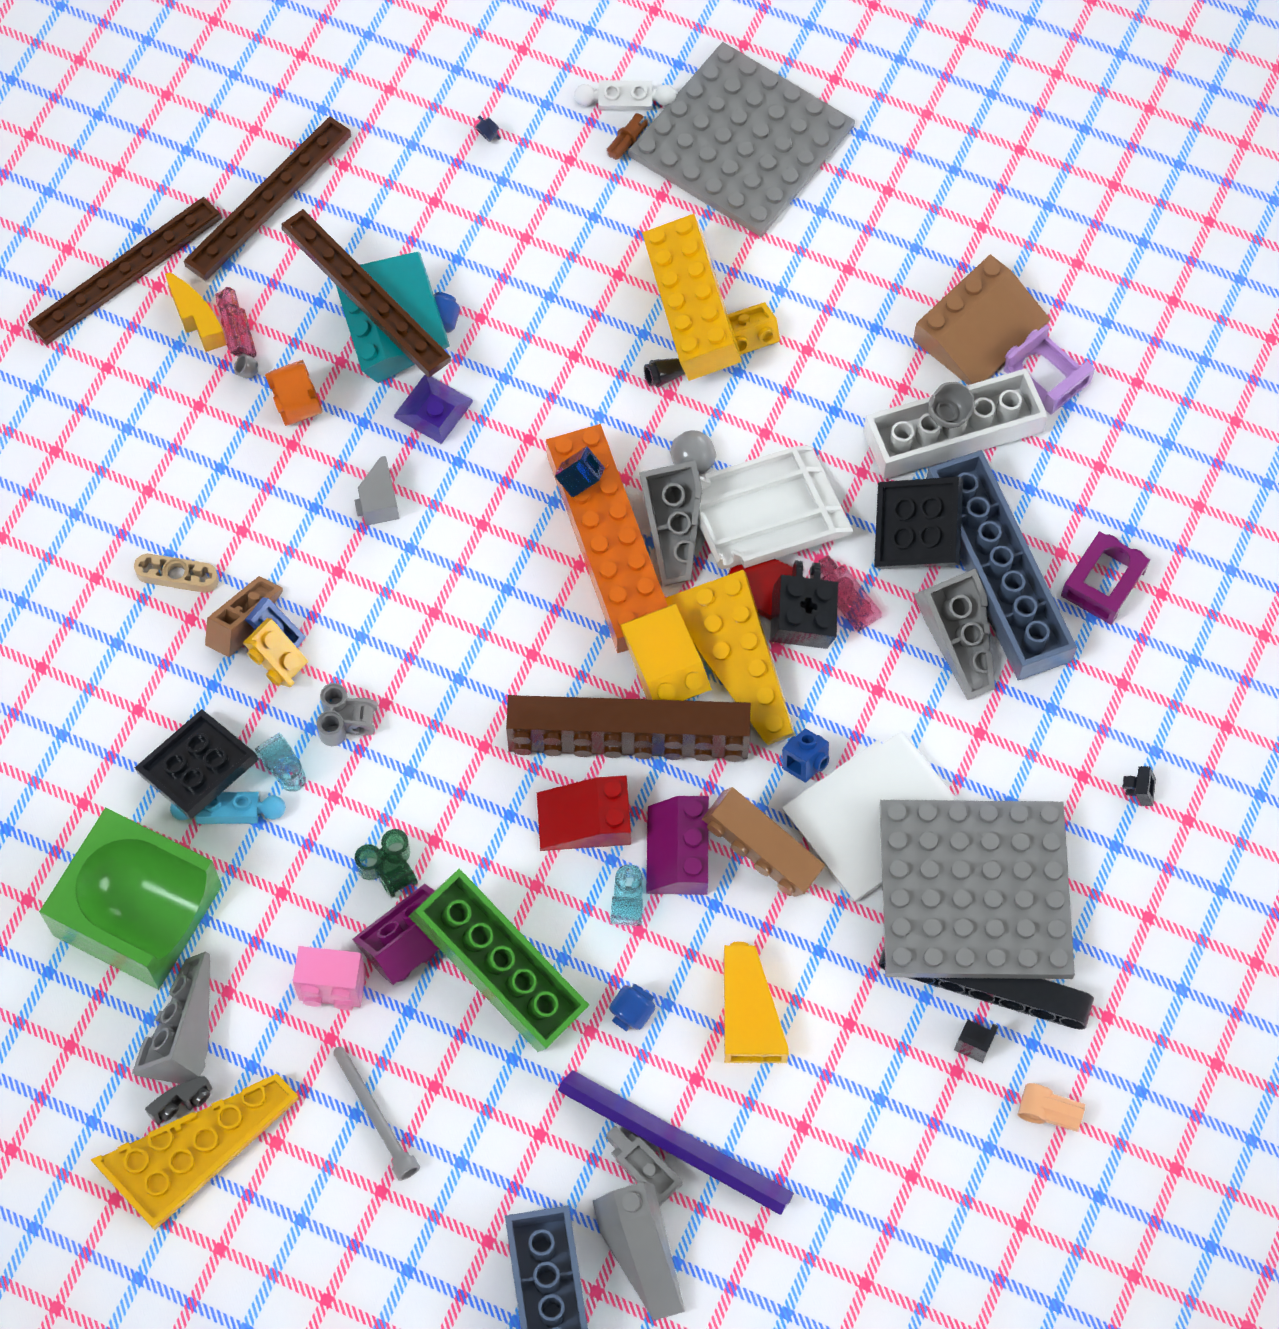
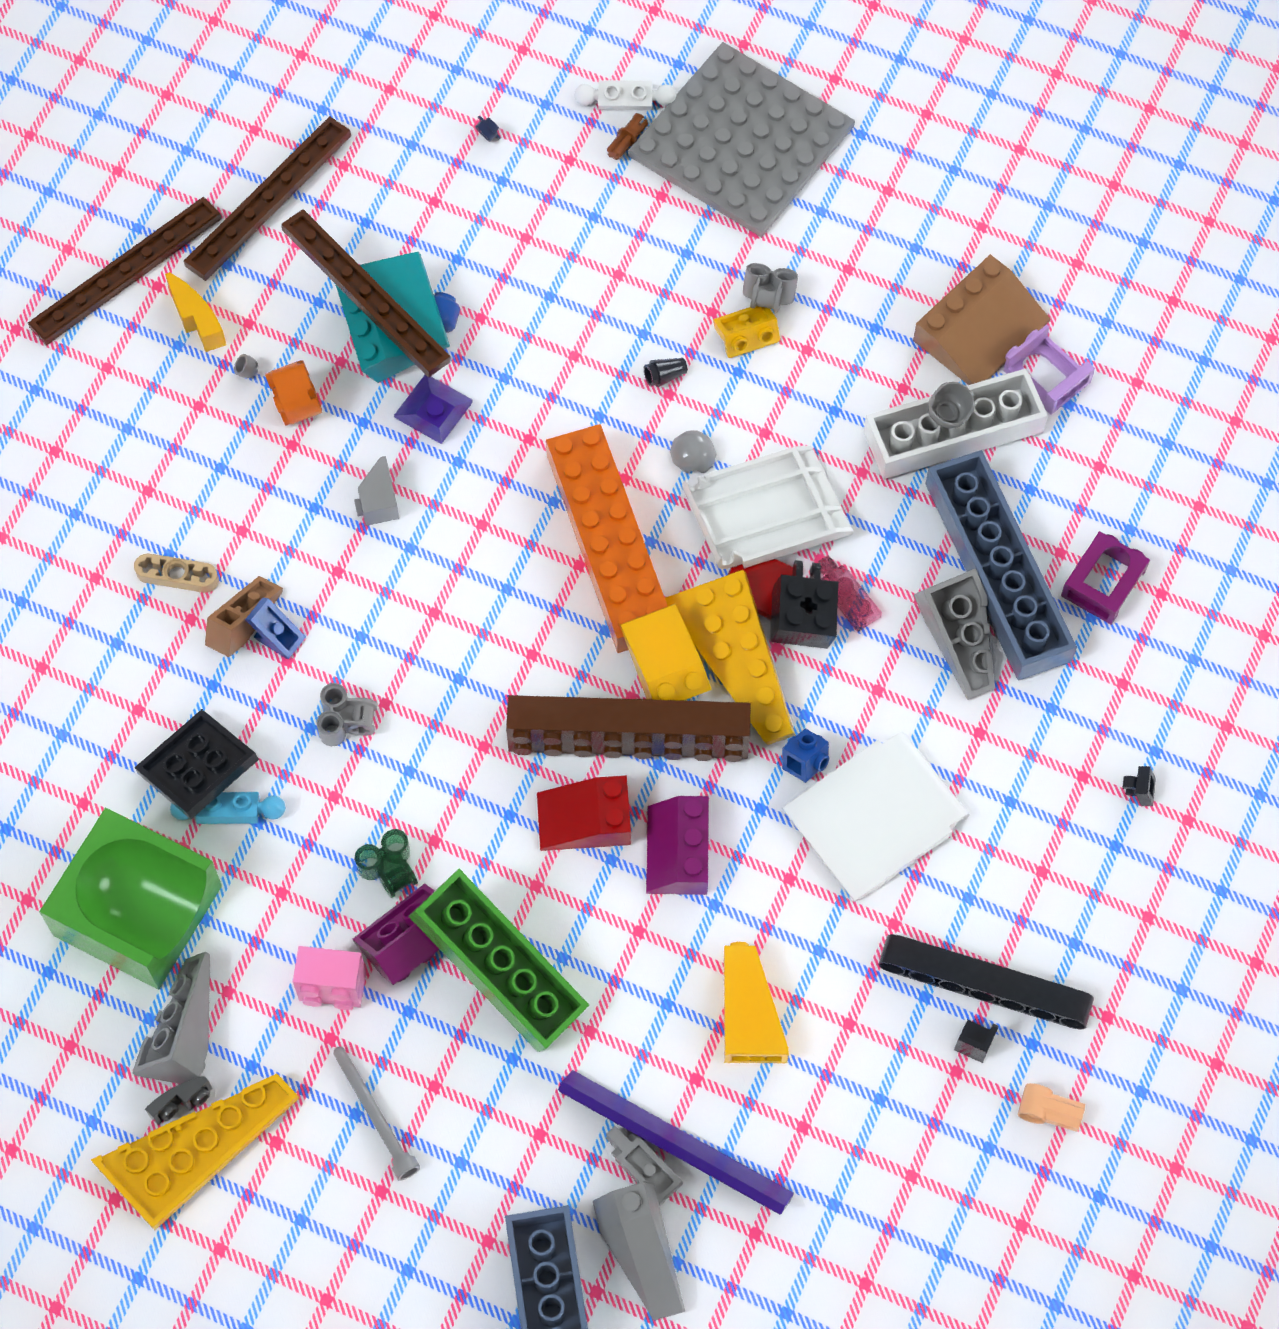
clear pink hinge [215,286,257,358] -> none
yellow bracket [243,618,309,687] -> none
clear light blue piece [254,732,306,792] -> none
panel [555,446,605,497] -> none
blue head [609,983,655,1031] -> none
clear light blue piece [610,864,643,926] -> none
light grey wedge [639,460,702,586] -> none
yellow brick [642,213,742,381] -> none
medium nougat brick [702,787,825,897] -> none
black plate [874,476,963,570] -> none
light grey plate [880,800,1075,979] -> none
none -> light grey piece [742,263,798,313]

